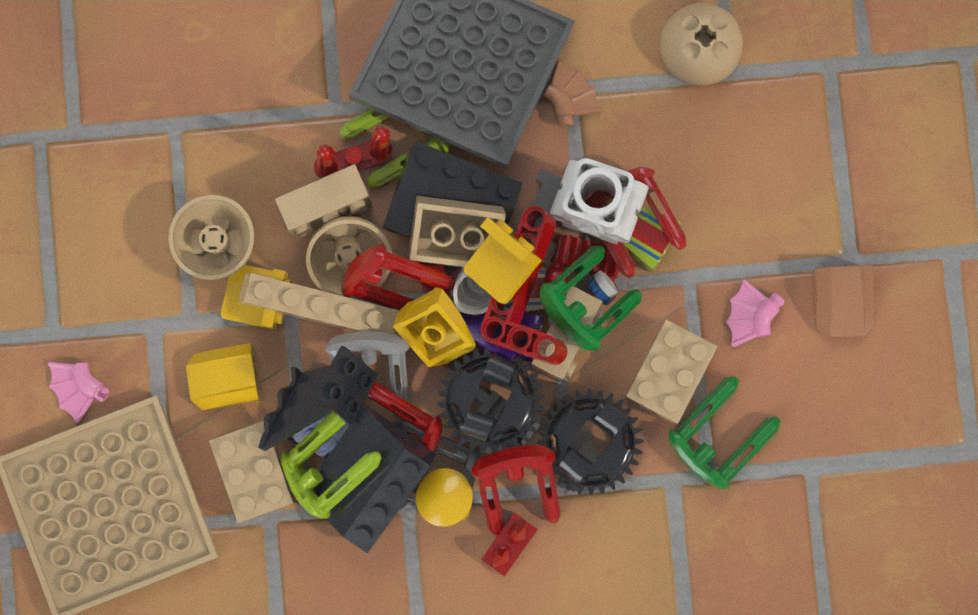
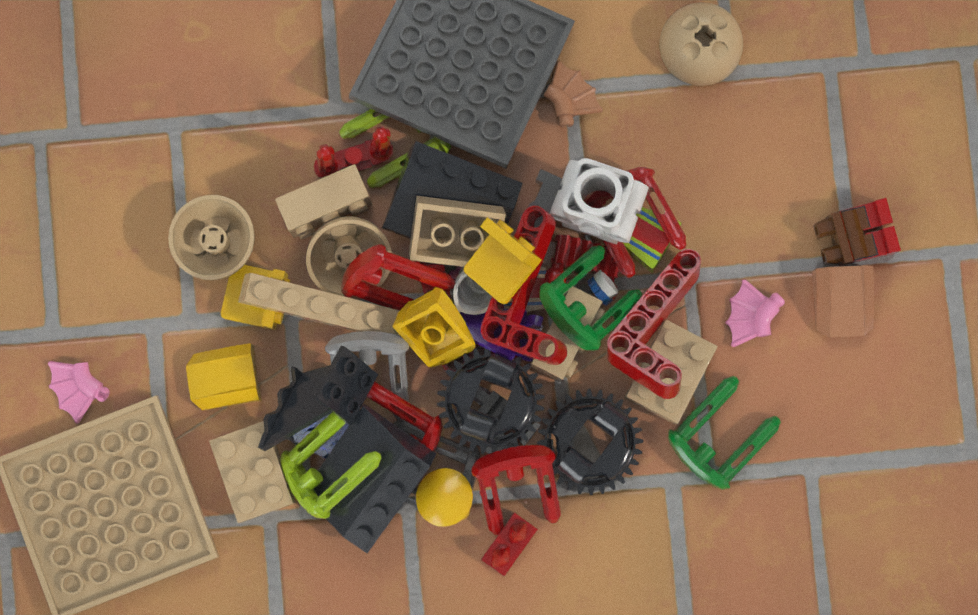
none -> red beam [607,249,701,399]
none -> reddish brown hips [813,198,901,266]

